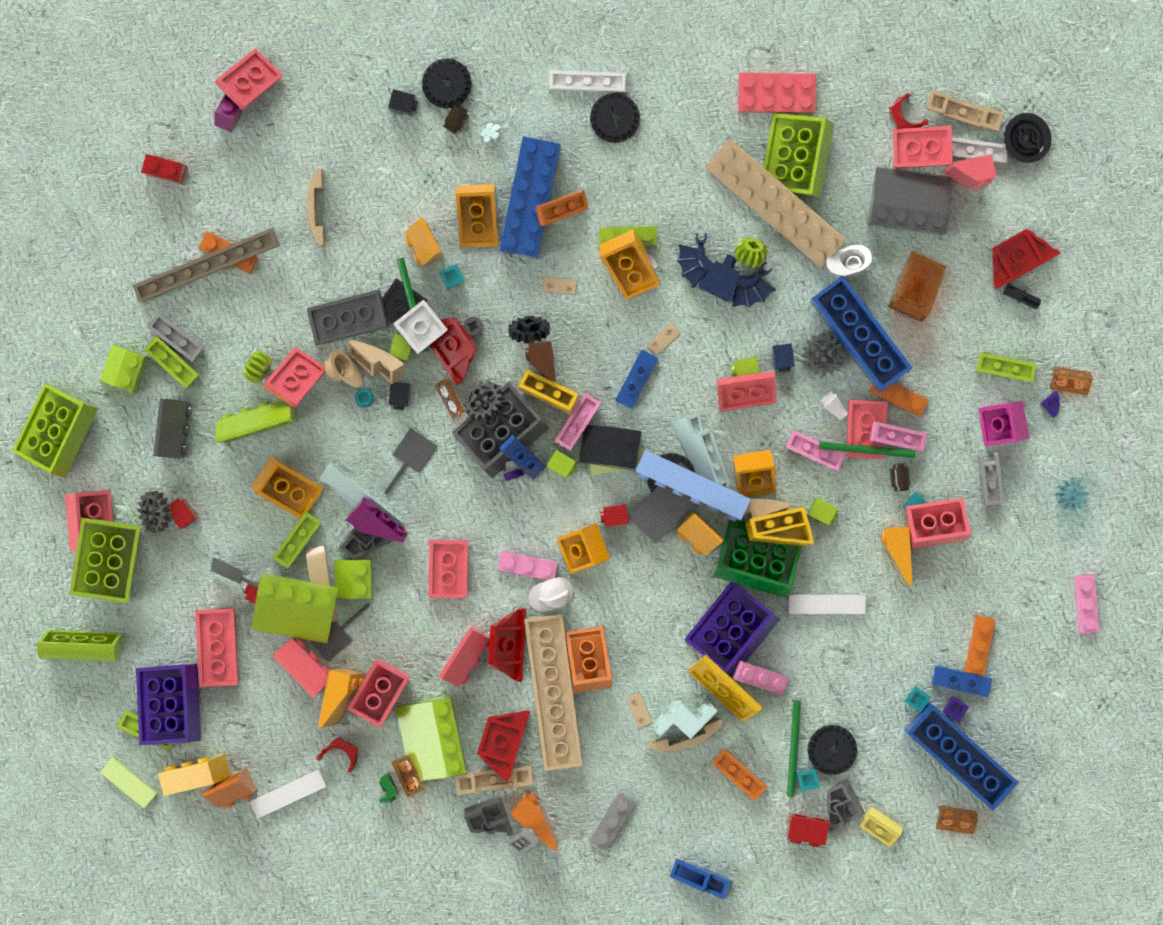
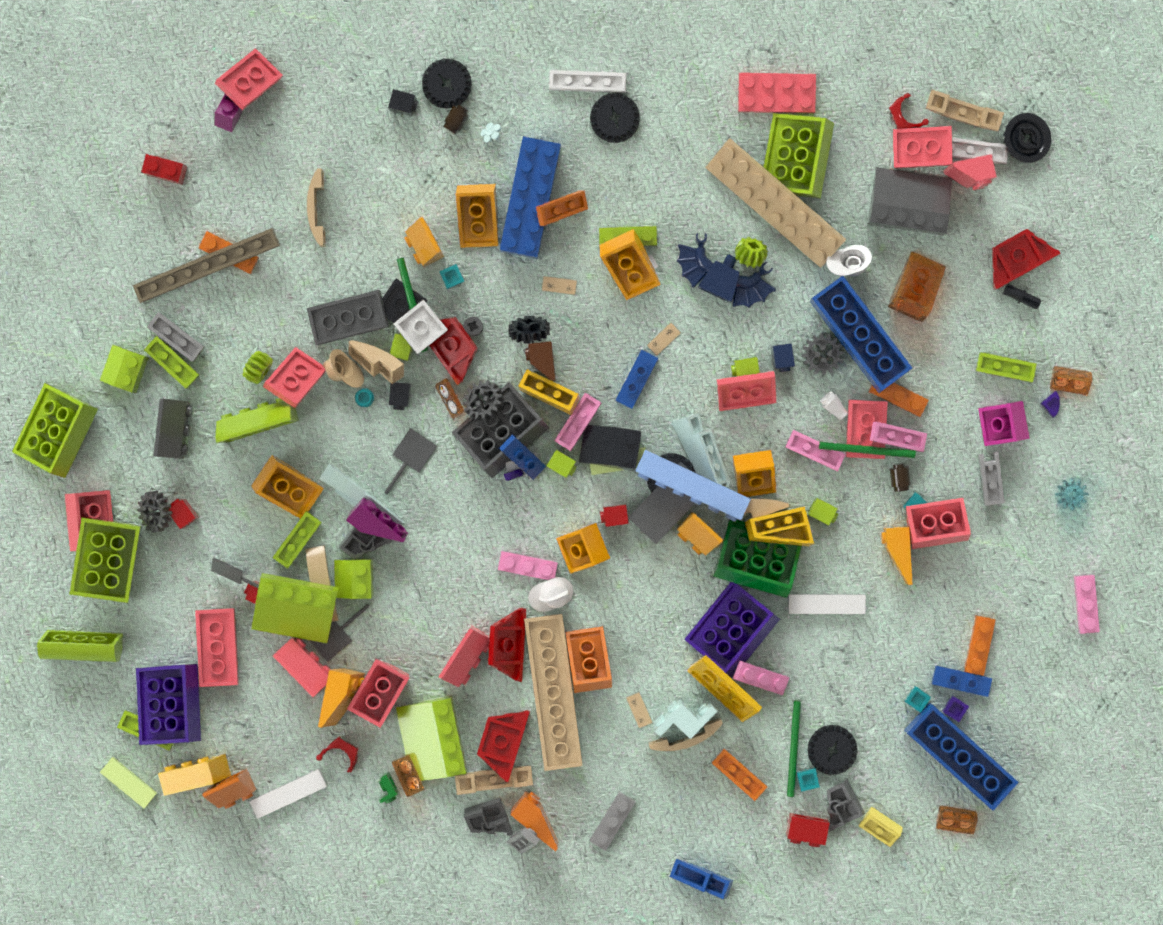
coral plate [429,540,468,598] -> none

